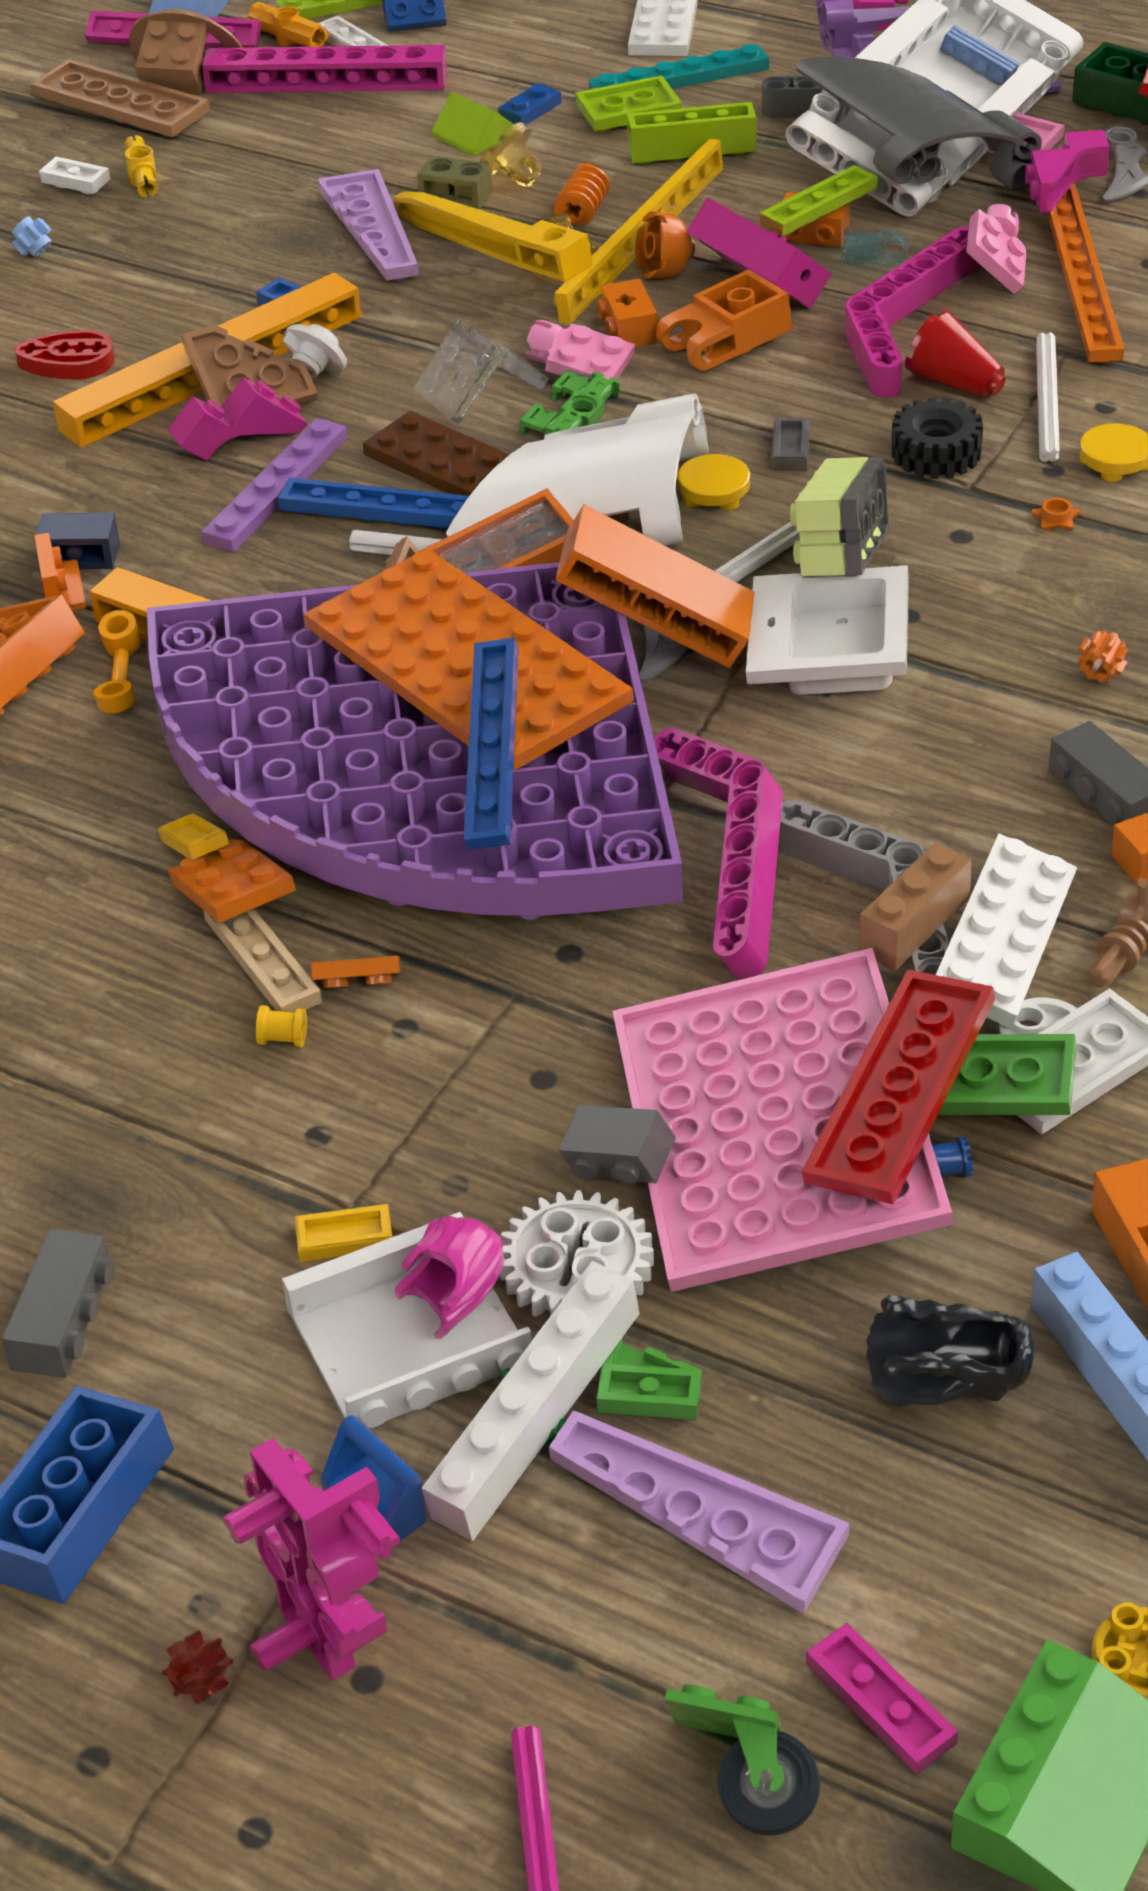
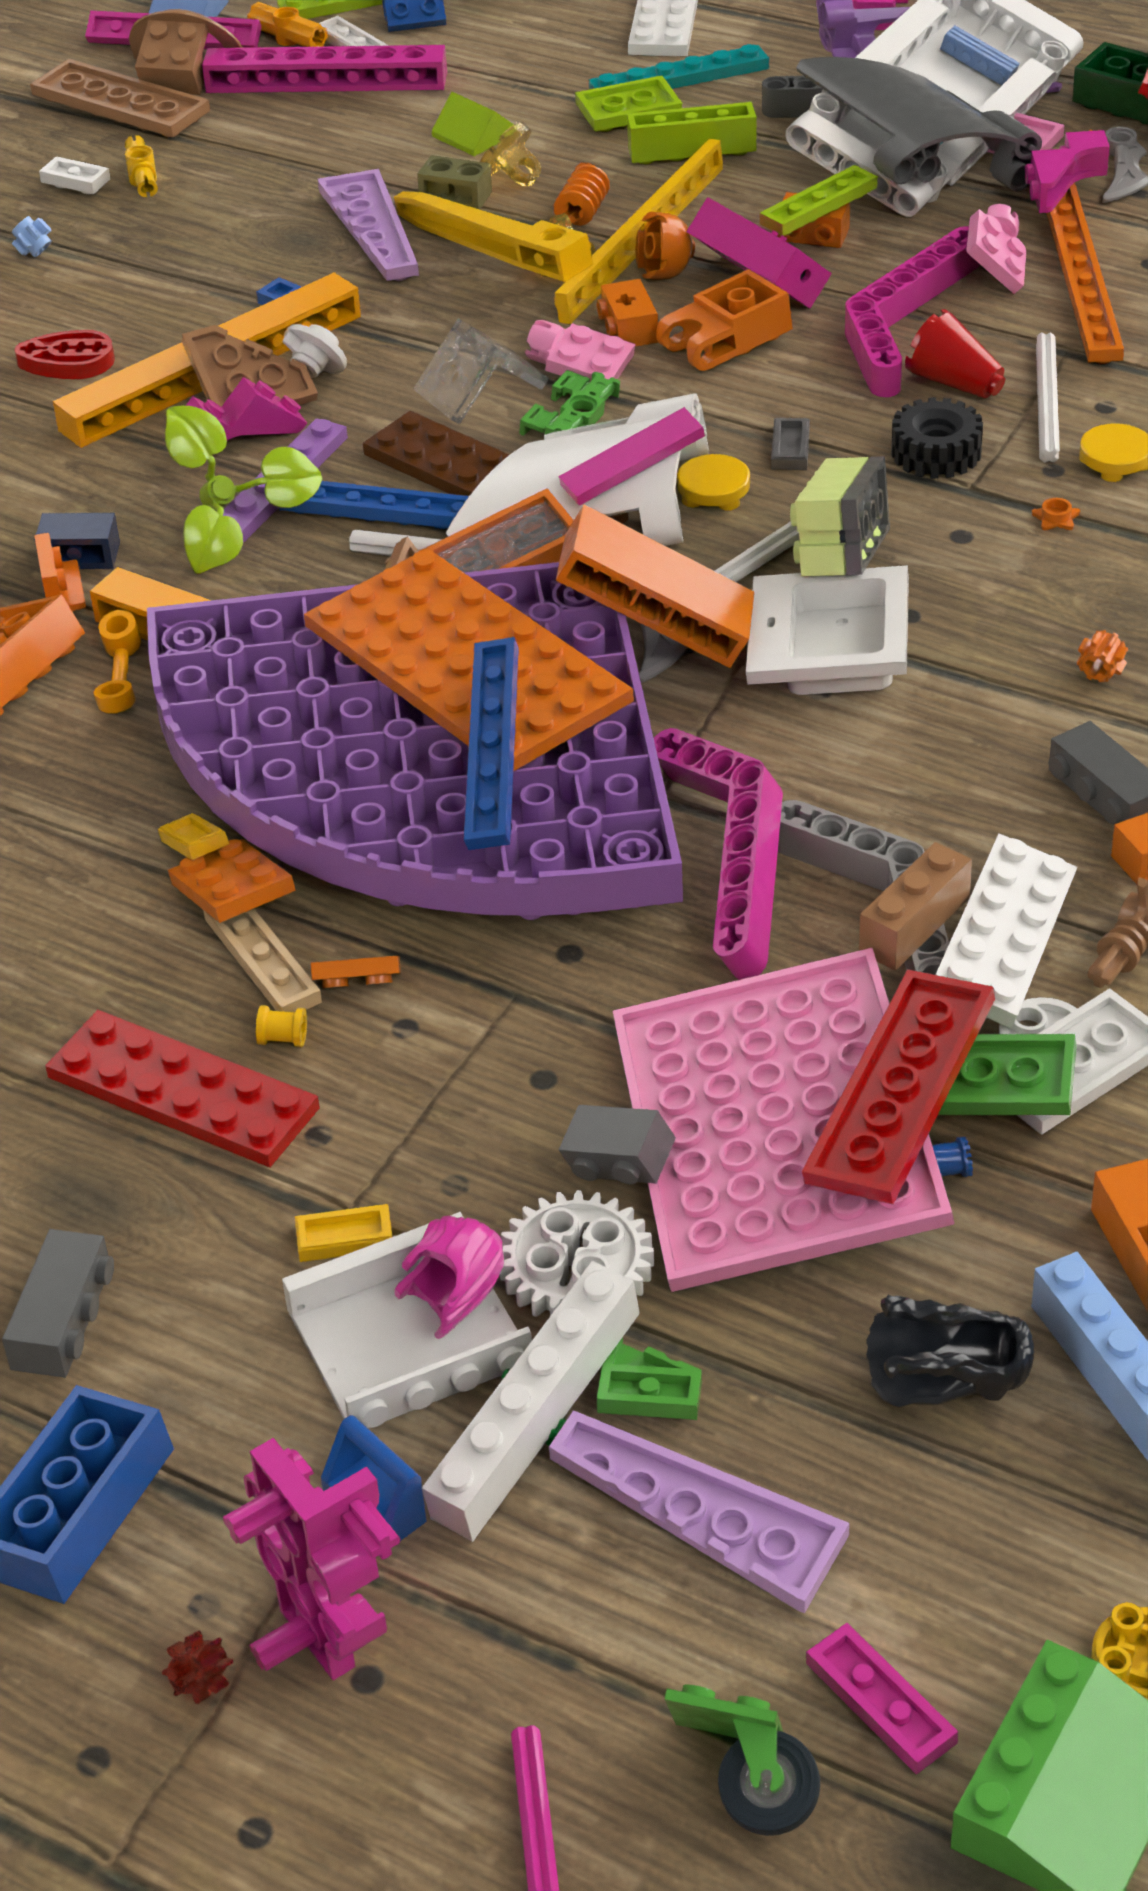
blue plate [498,84,562,127] -> none
clear light blue piece [842,228,910,266] -> none
none -> red plate [45,1009,320,1168]
none -> lime plant [165,405,322,574]
none -> dark pink tile [558,407,705,506]

